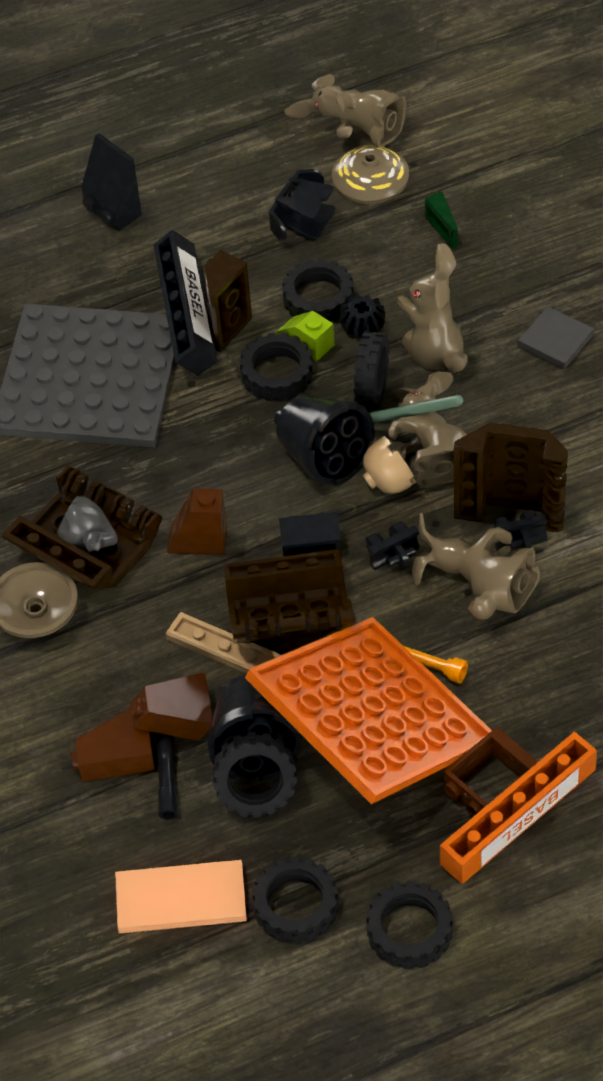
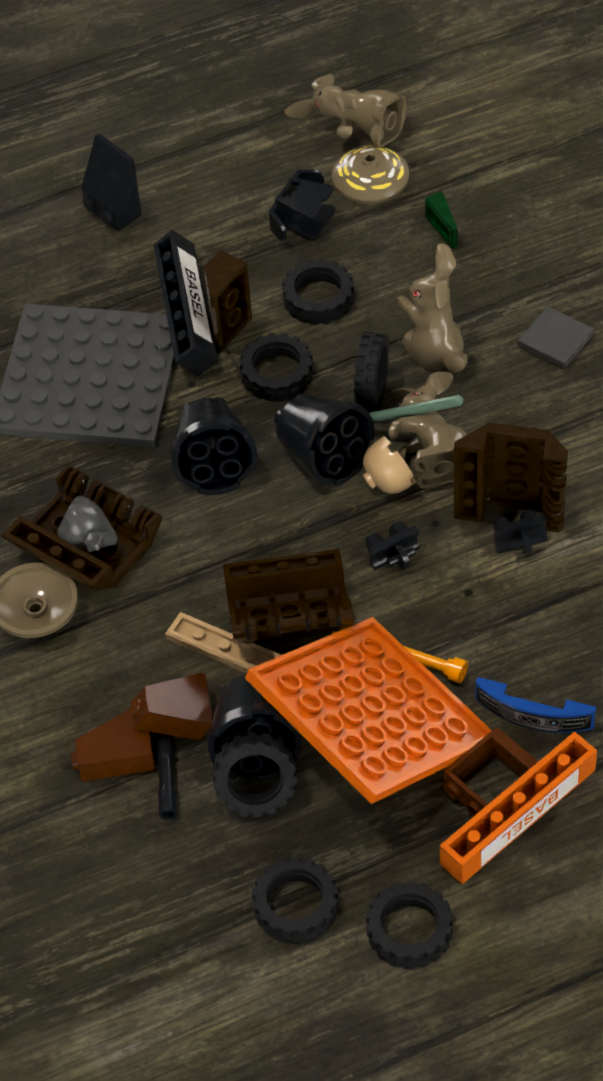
light nougat tile [115,860,247,933] -> none
reddish brown slope [167,488,228,555] -> none
lime slope [276,311,335,361] -> none
black brick [279,512,342,557] -> none
black gear [340,294,386,339] -> none
dark tan animal [412,512,540,620] -> none
none -> black cone [171,397,258,495]
none -> slope [475,677,596,733]

